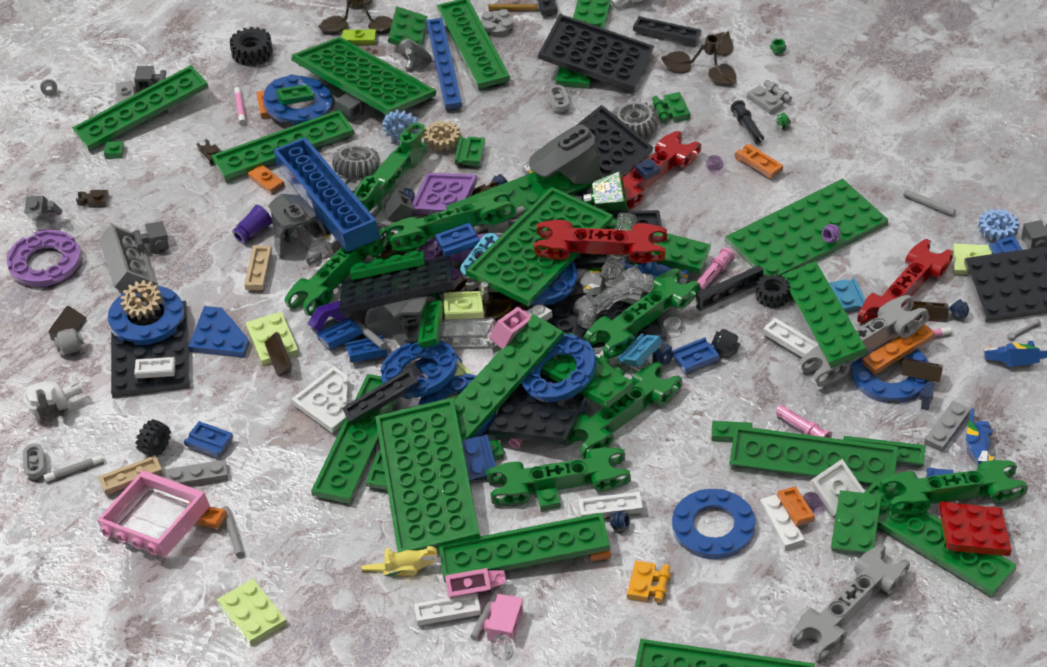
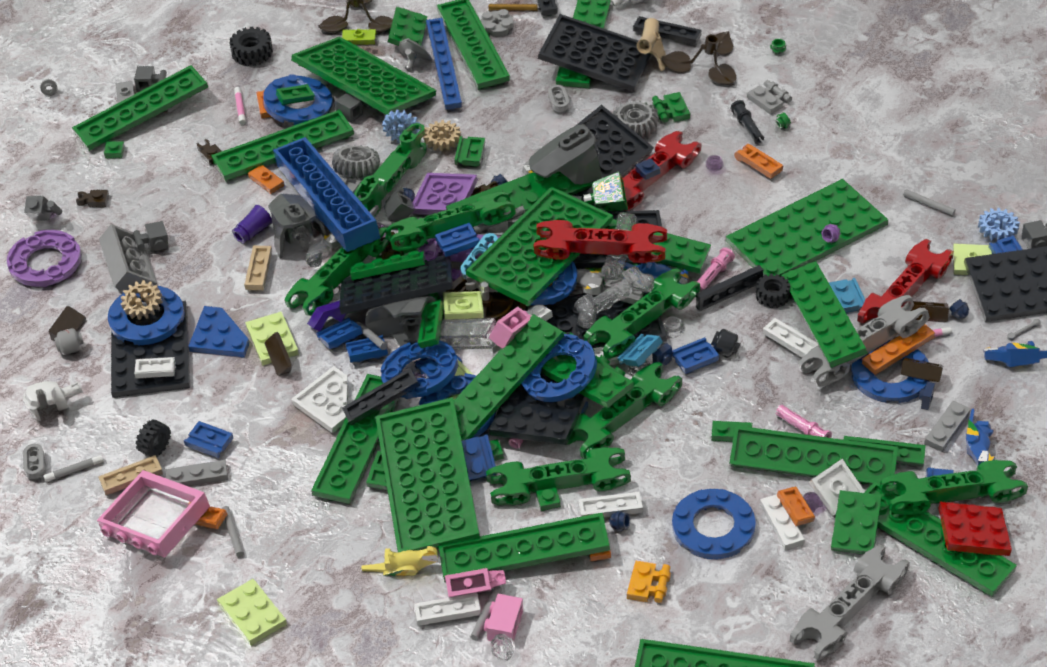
none -> tan pin [637,18,666,71]

